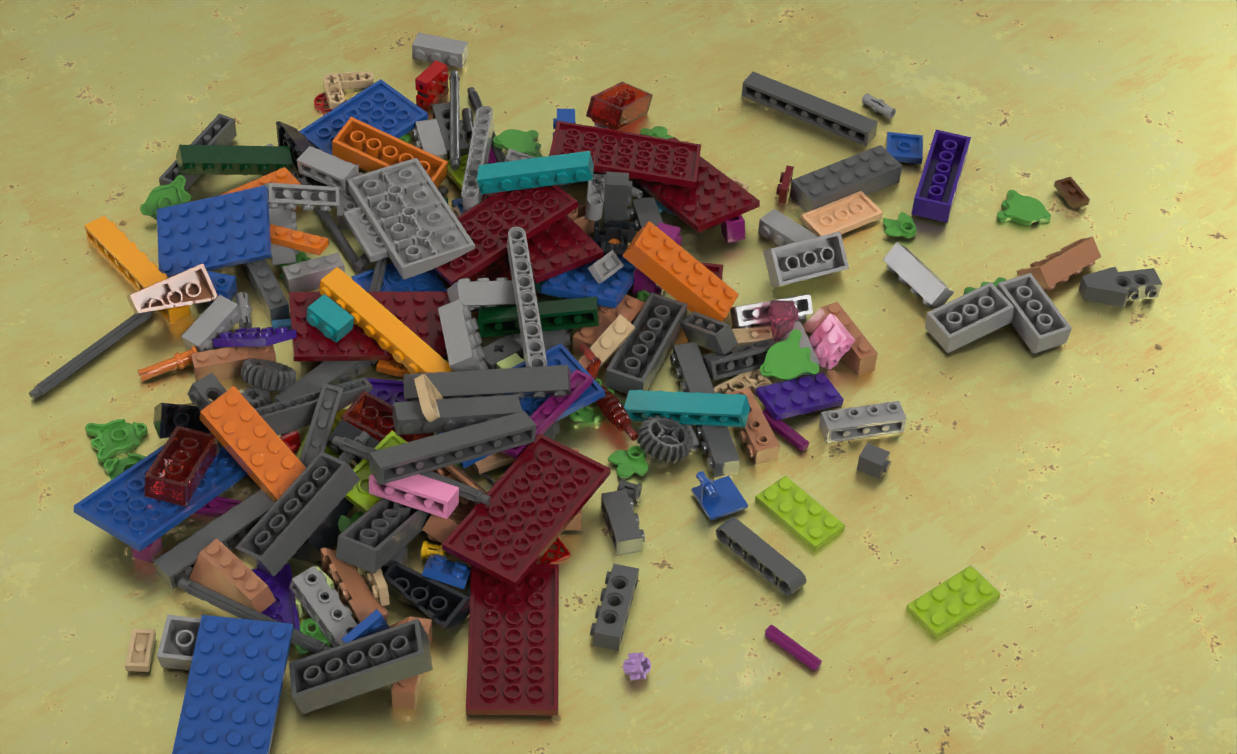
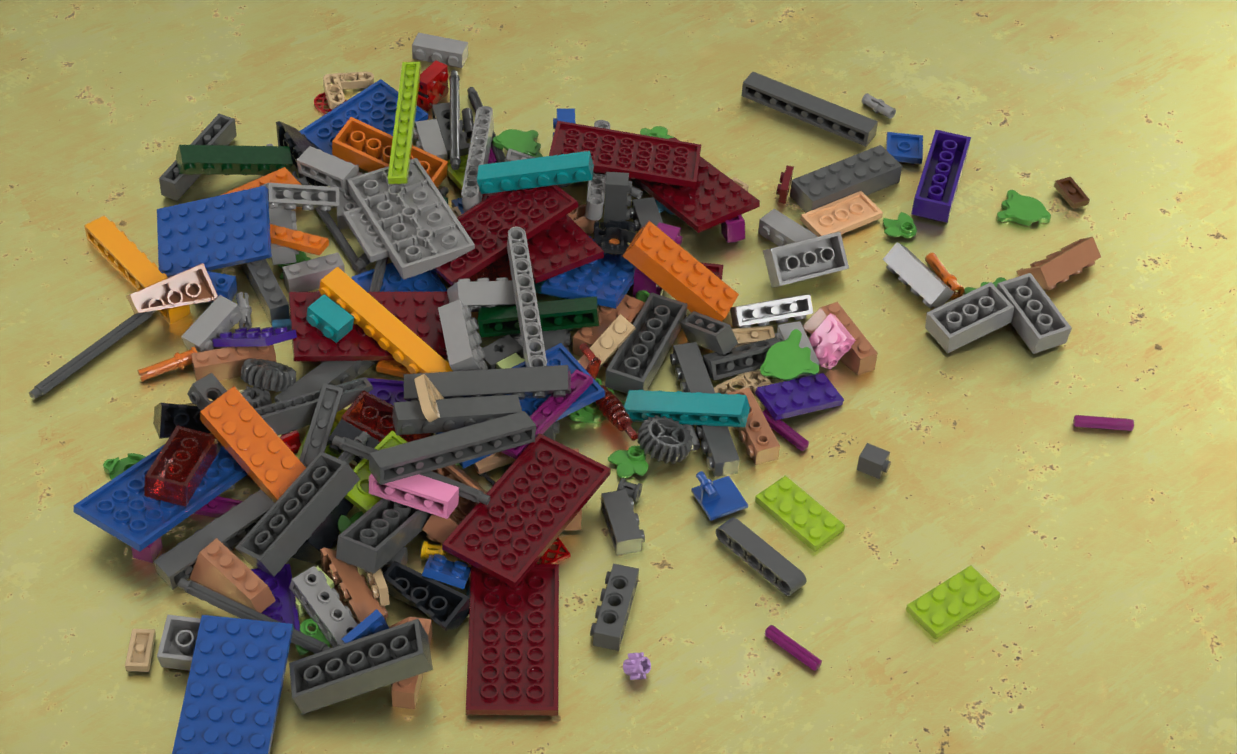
bright green tile [85,419,148,463] -> none
bright green tile [140,175,192,220] -> none
clear red brick [586,82,653,130] -> none
light grey plate [588,250,624,284] -> none
clear pink slope [768,300,799,341] -> none
light grey brick [819,401,907,443] -> none
dark grey brick [1079,267,1162,307] -> none
none -> lime plate [388,62,421,184]
none -> orange pin [925,253,965,300]
none -> magenta axle [1073,415,1134,431]

